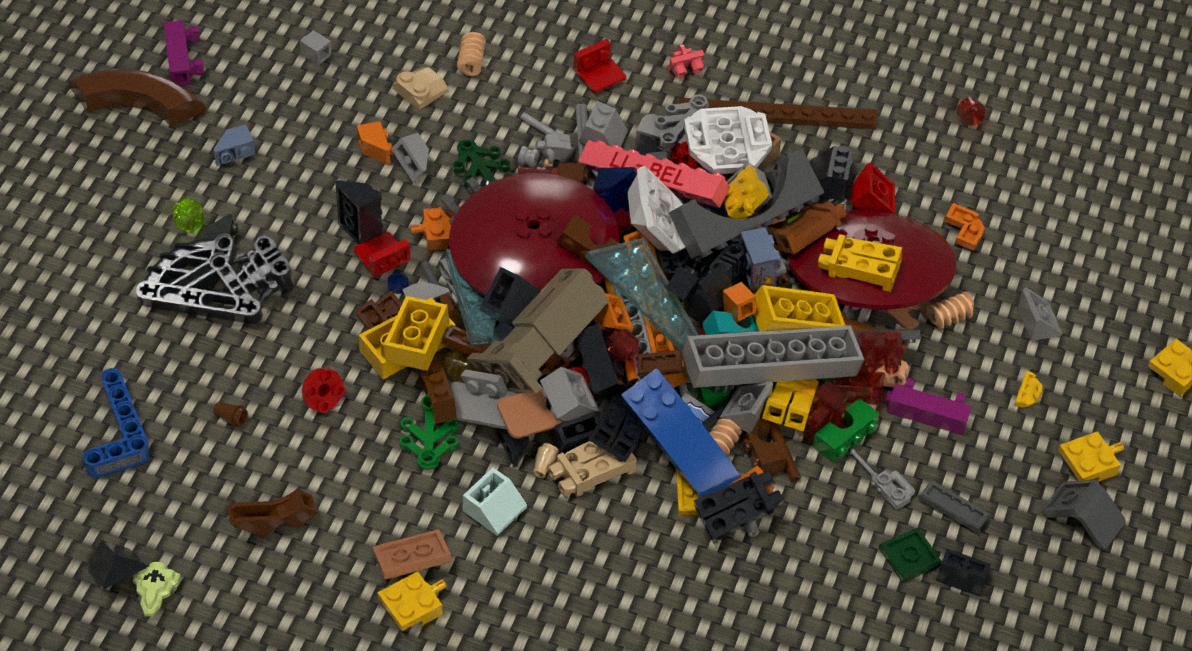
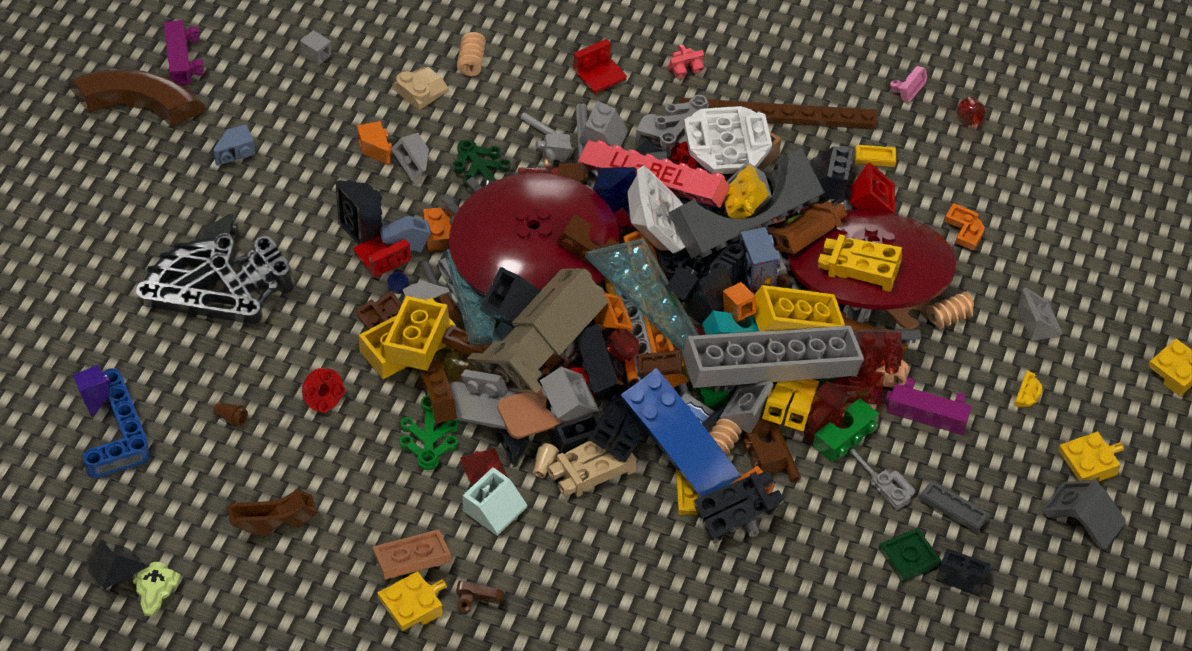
clear neon green brick [172,196,204,234] -> none
light grey wheel [518,146,539,169] -> none
none -> dark purple slope [73,365,111,416]
none -> sand blue slope [380,216,431,252]
none -> reddish brown piece [456,581,504,614]
none -> clear red piece [460,448,508,487]
none -> yellow tile [855,145,896,167]
none -> bright pink piece [890,66,927,102]

